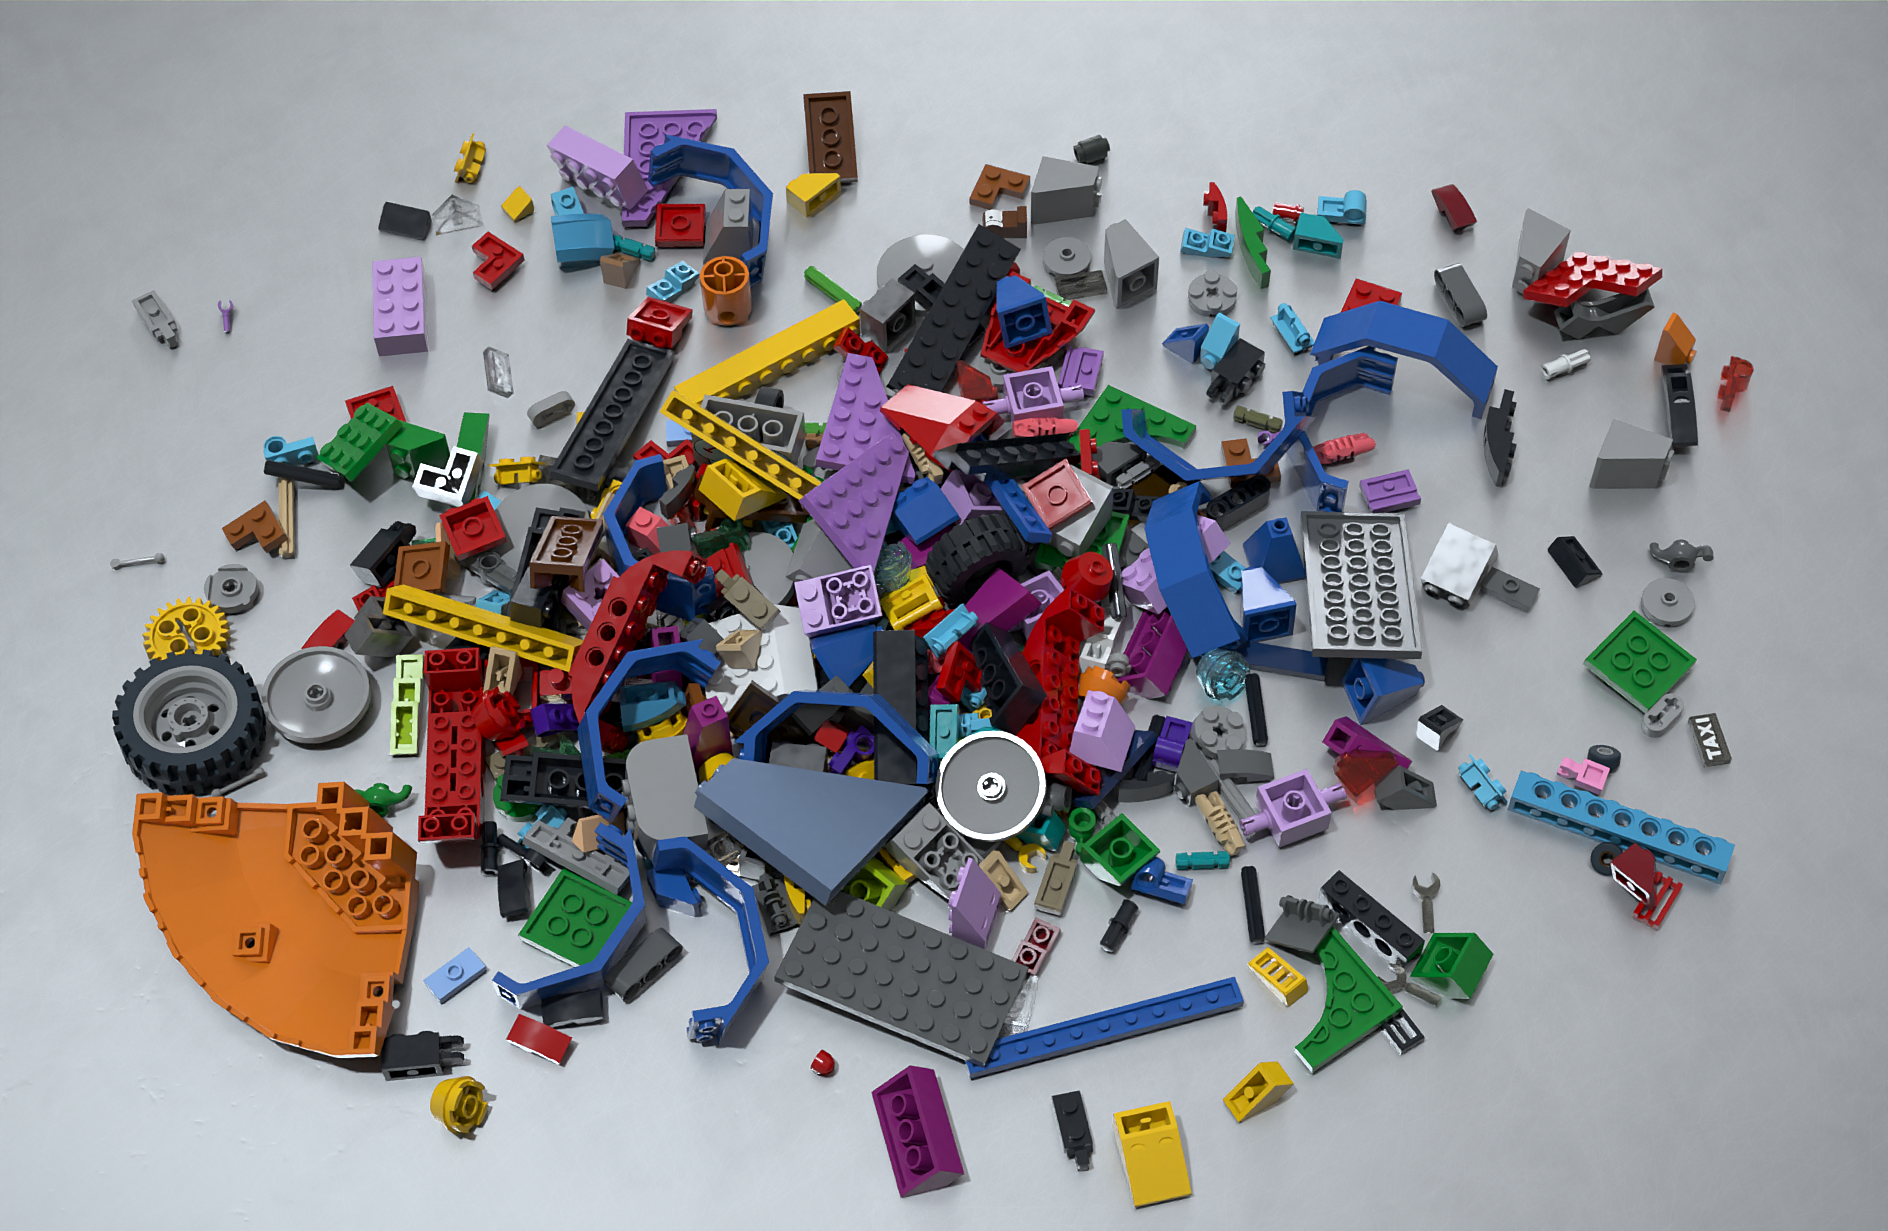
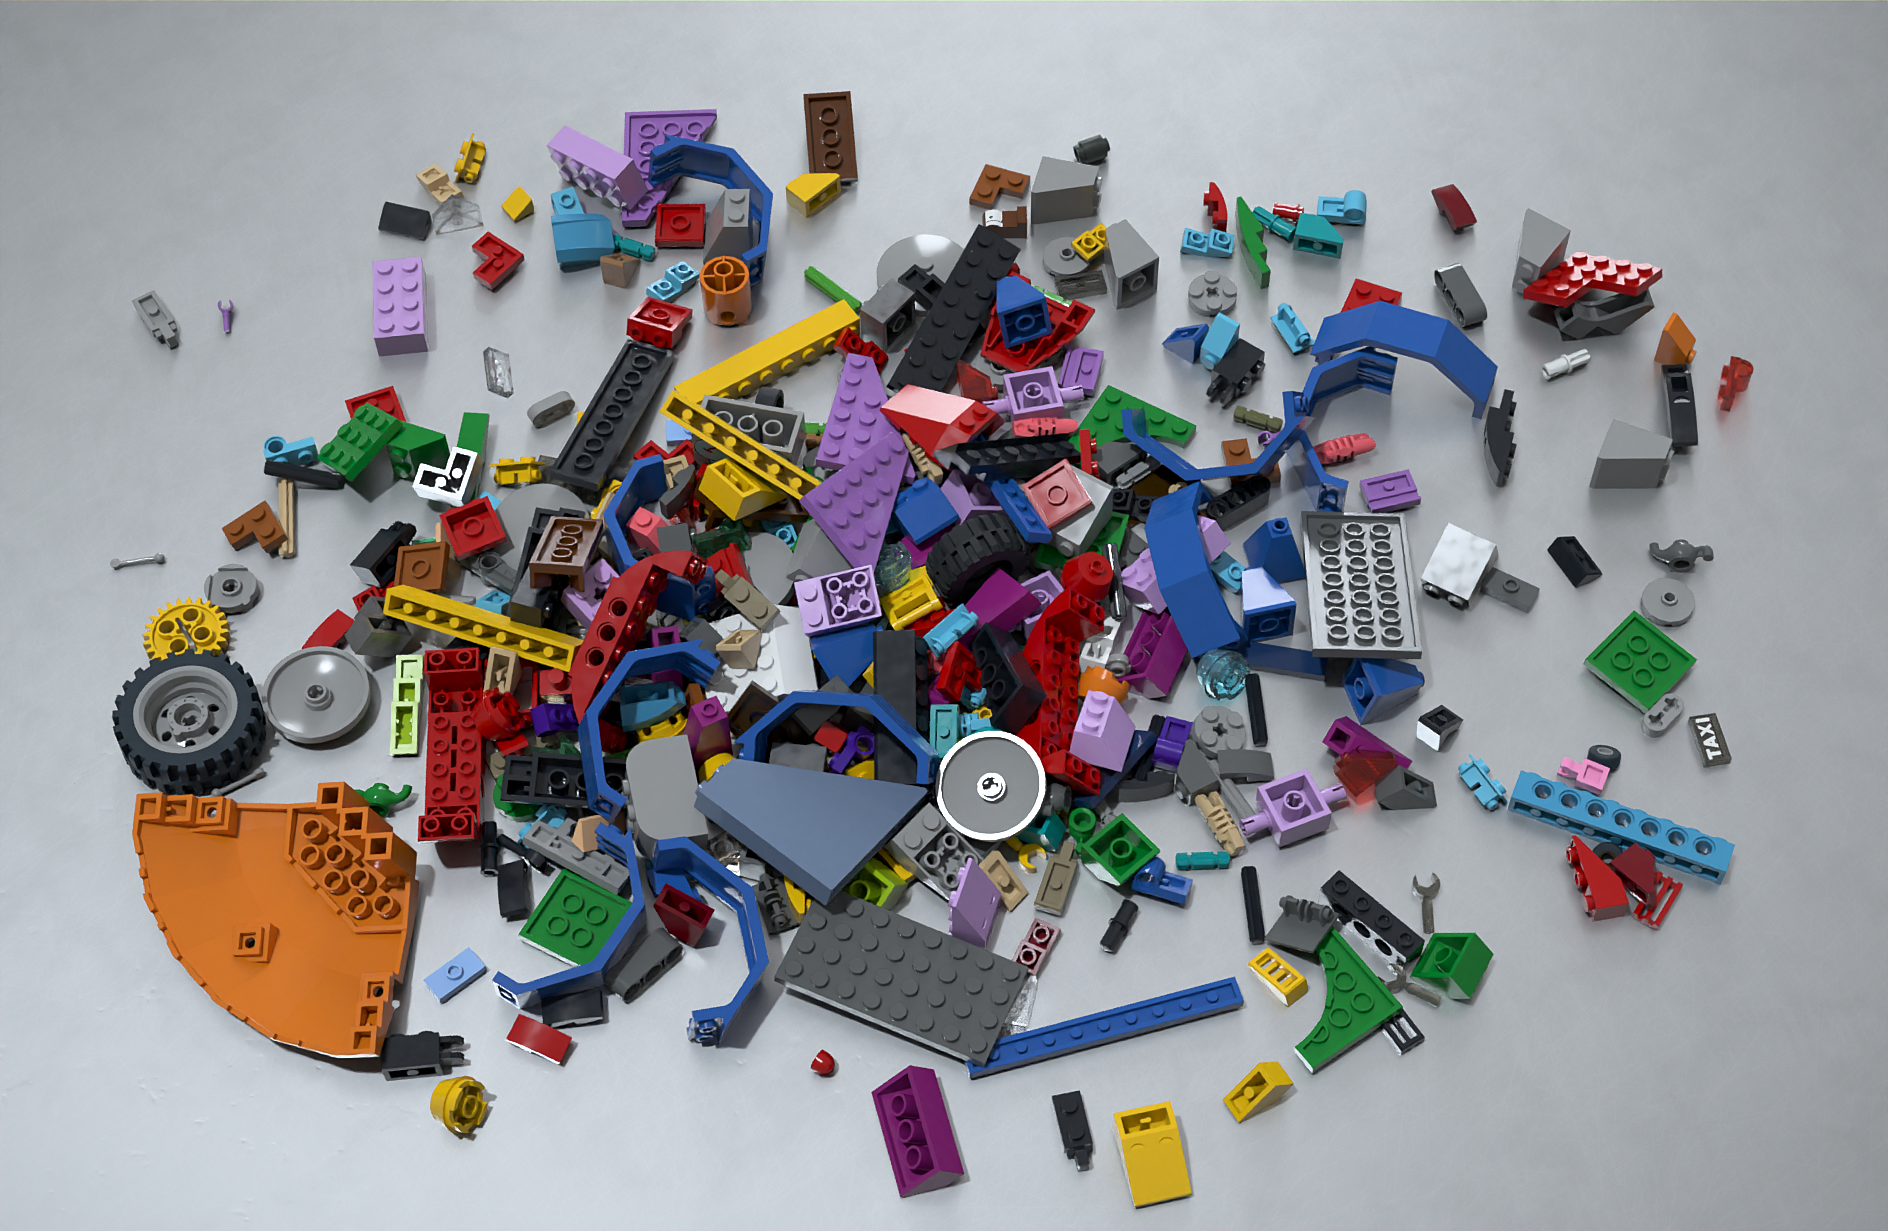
none -> tan slope [416,164,464,210]
none -> dark red slope [653,883,715,947]
none -> yellow slope [1070,223,1107,261]
none -> red slope [1566,835,1629,922]

